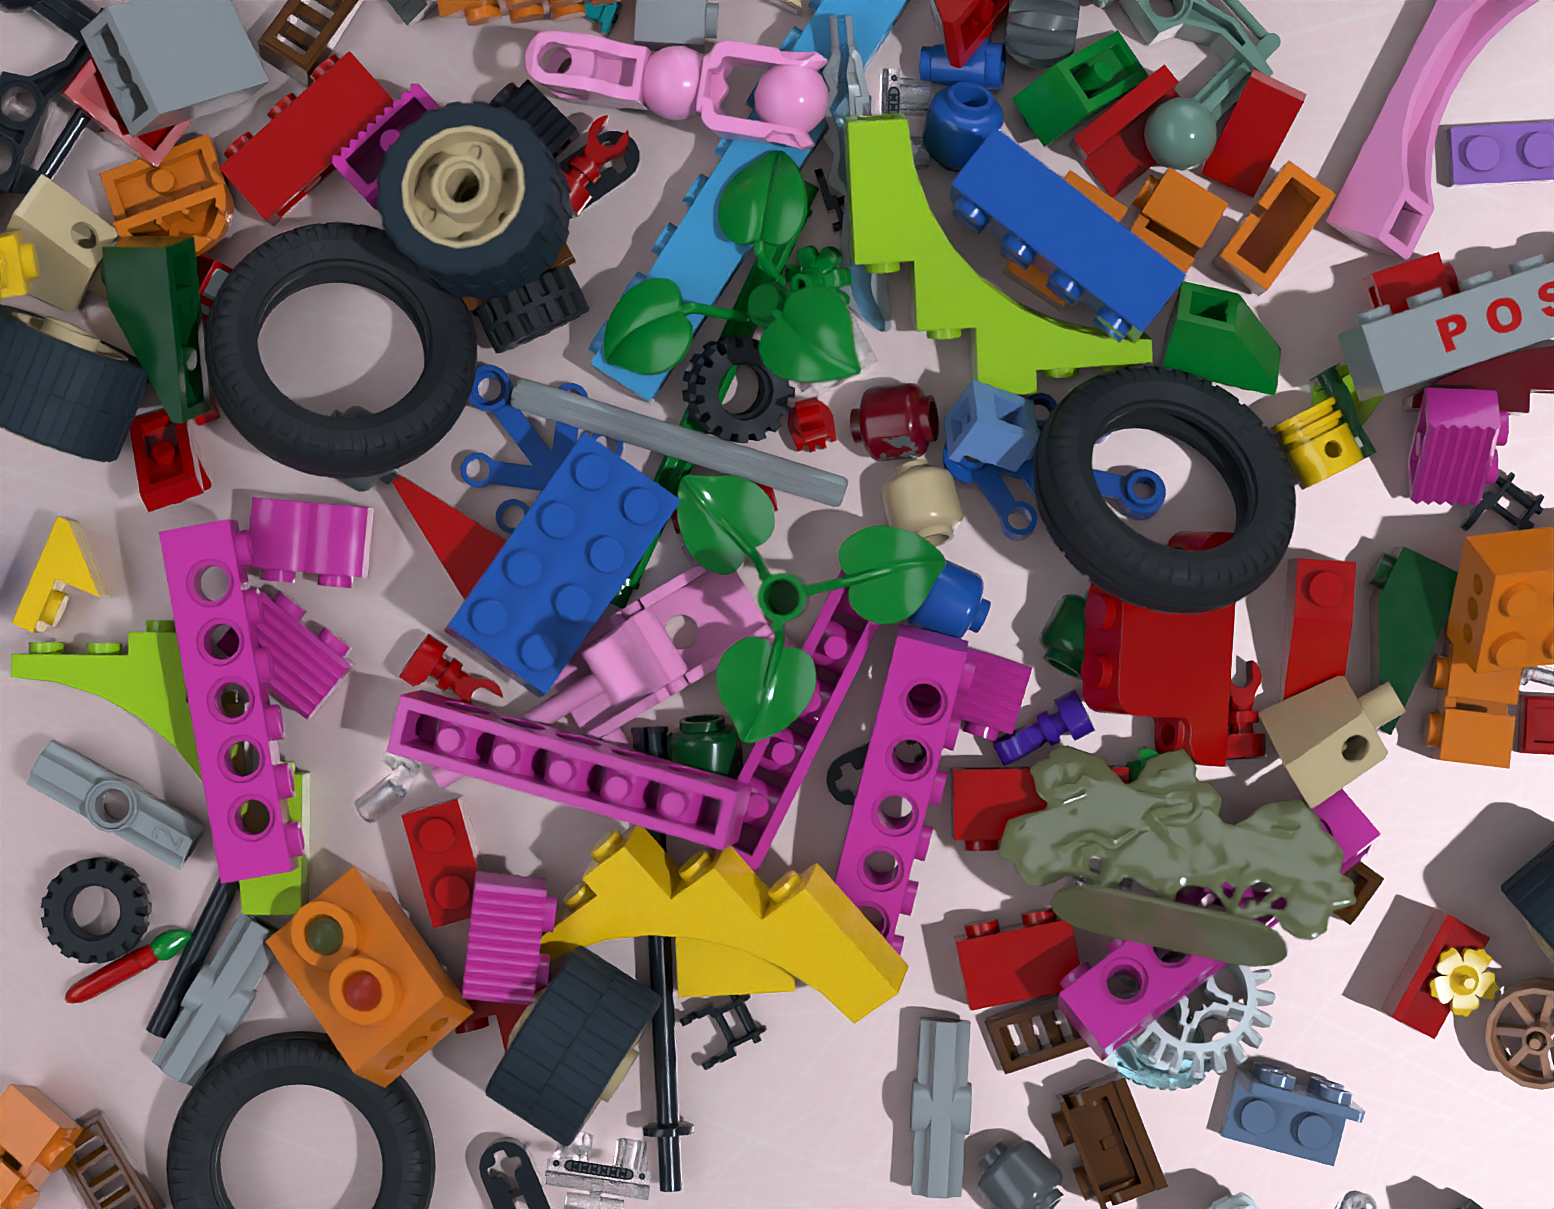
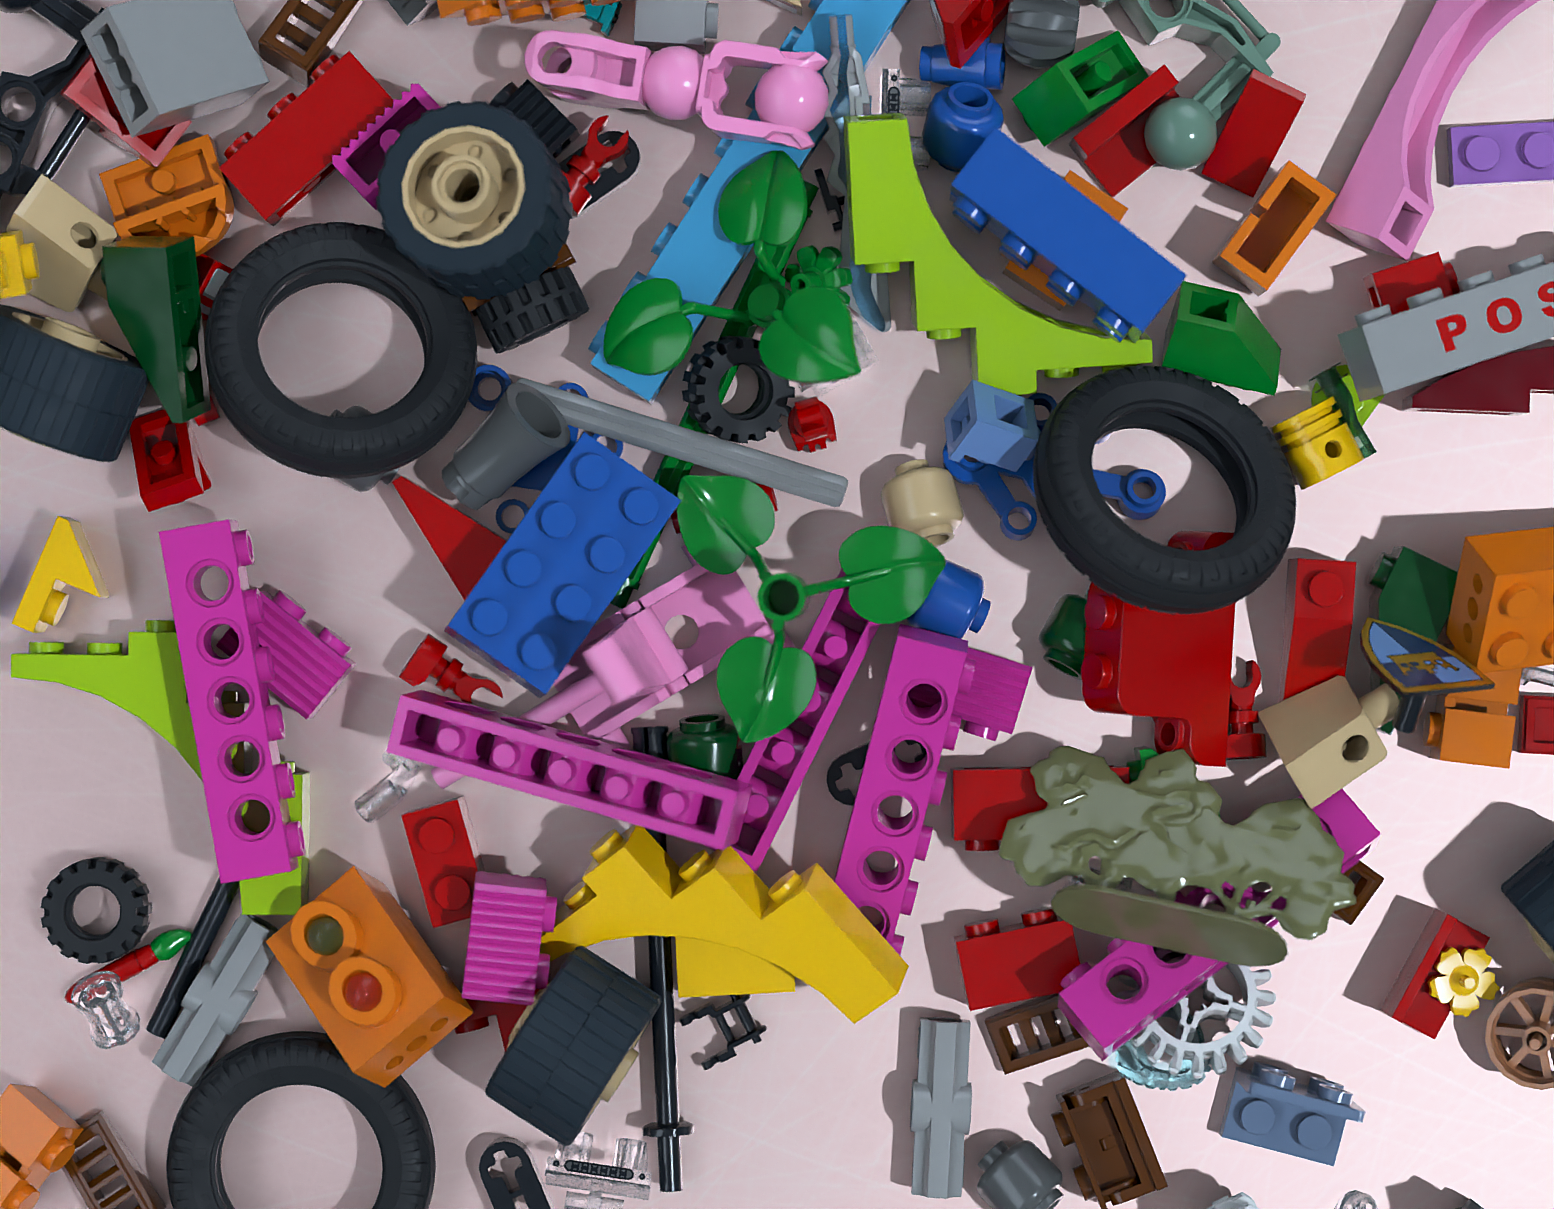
light grey piece [26,740,206,870] -> none
dark pink brick [246,497,374,588] -> none
dark red head [850,383,939,462] -> none
dark purple piece [993,689,1096,766] -> none
orange piece [1127,167,1229,305] -> none
dark pink brick [1407,387,1509,507] -> none
black piece [1460,472,1544,531] -> none
none -> clear bush [71,971,140,1049]
none -> dark grey plant [442,383,570,510]
none -> shield [1360,617,1495,733]

